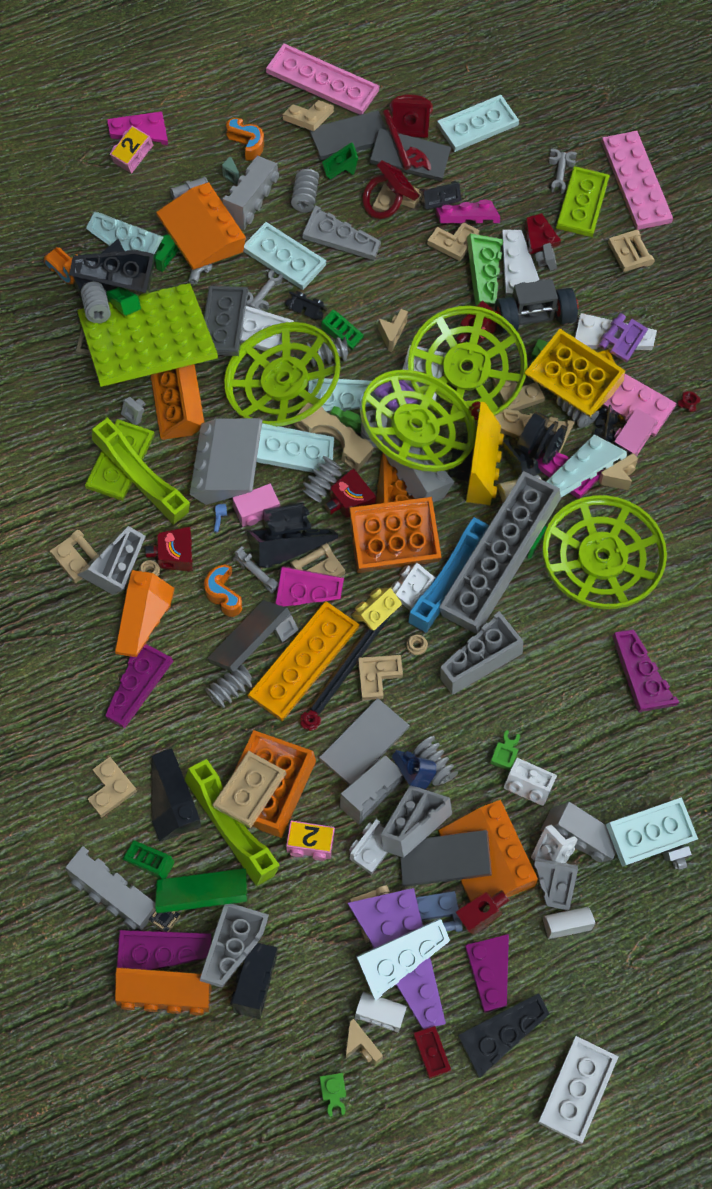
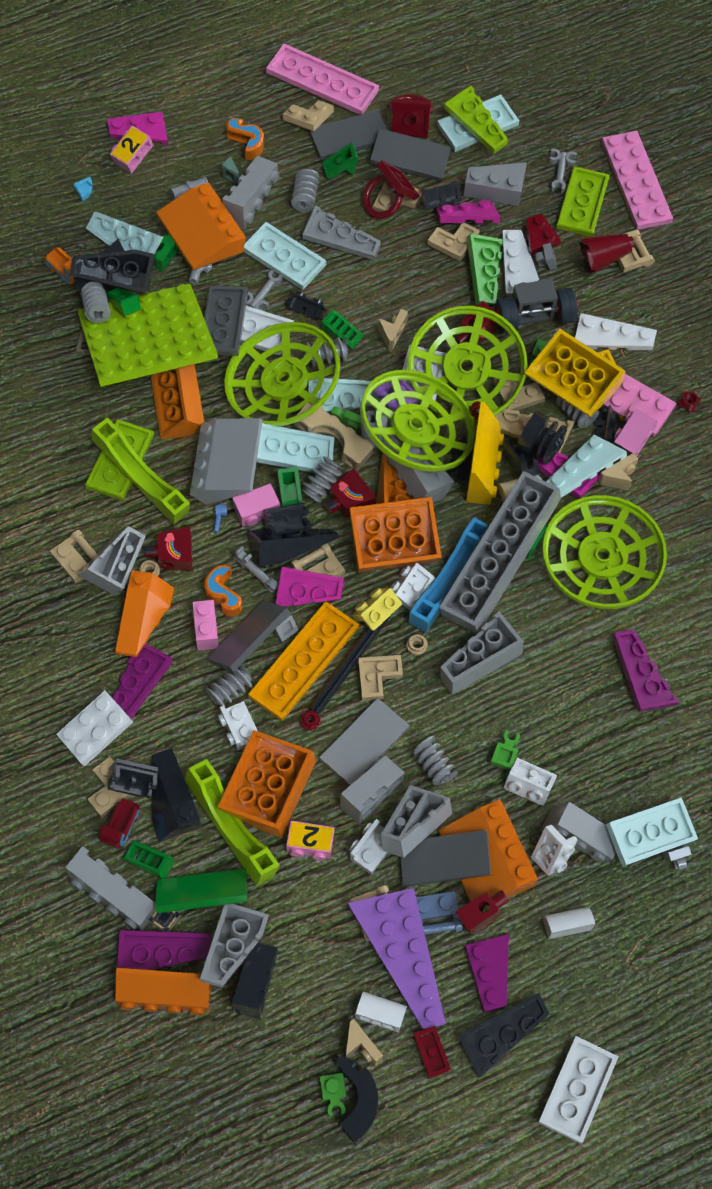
light grey tile [121,397,146,425] -> none
tan tile [213,751,286,828] -> none
light aqua wing [356,919,450,1000] -> none
dark red piece [383,109,431,171] -> none
dark blue plate [391,750,437,789] -> none
light grey wing [534,858,578,910] -> none
medium lavender plate [599,313,648,363] -> none
none -> white plate [56,690,133,766]
none -> medium azure tile [73,177,93,201]
none -> dark red animal [99,798,141,849]
none -> black hinge [108,759,158,799]
none -> bright pink brick [192,600,219,651]
none -> white bracket [218,701,257,751]
none -> green slope [277,466,302,506]
none -> black arch [335,1056,378,1145]
none -> lime wing [444,85,508,154]
none -> light grey wedge [464,162,527,206]
none -> dark red cone [579,234,635,275]

